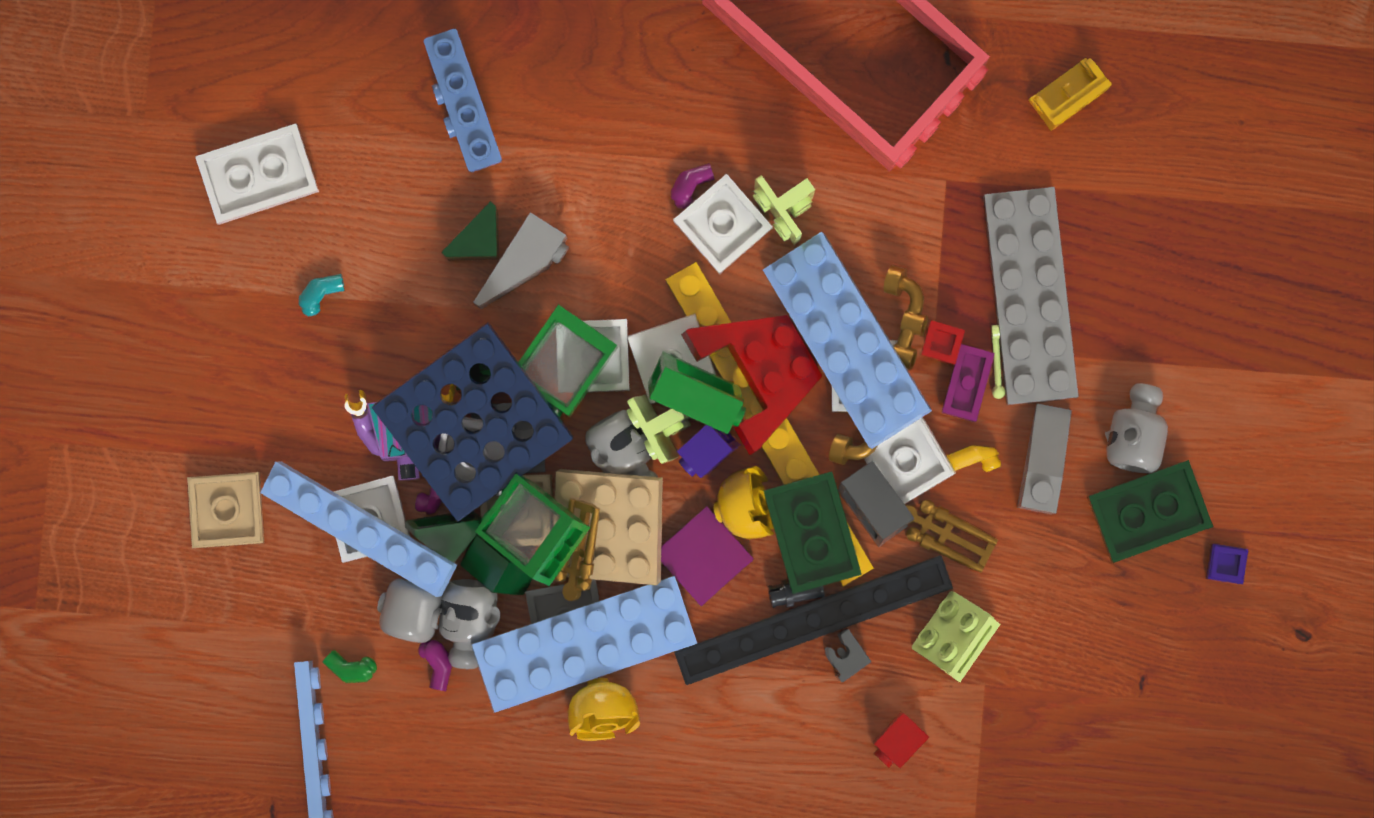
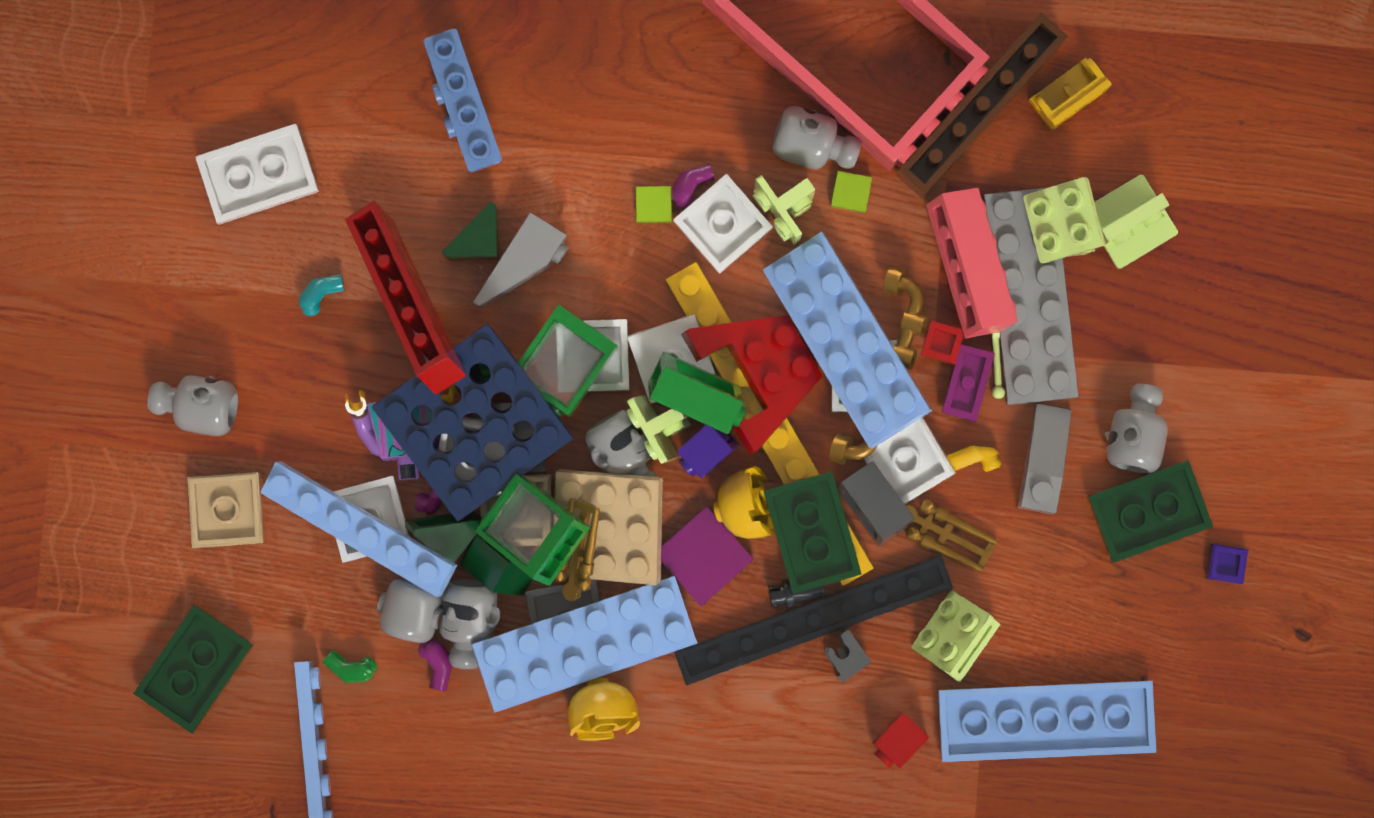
none -> dark green plate [133,605,254,734]
none -> light grey piece [147,375,238,436]
none -> red brick [345,200,466,395]
none -> lime tile [636,186,672,223]
none -> light grey piece [772,106,862,170]
none -> lime tile [831,171,872,213]
none -> reddish brown brick [896,13,1068,199]
none -> coral brick [926,188,1018,339]
none -> light blue plate [938,681,1156,762]
none -> yellowish green bracket [1023,177,1105,263]
none -> yellowish green bracket [1095,175,1178,269]

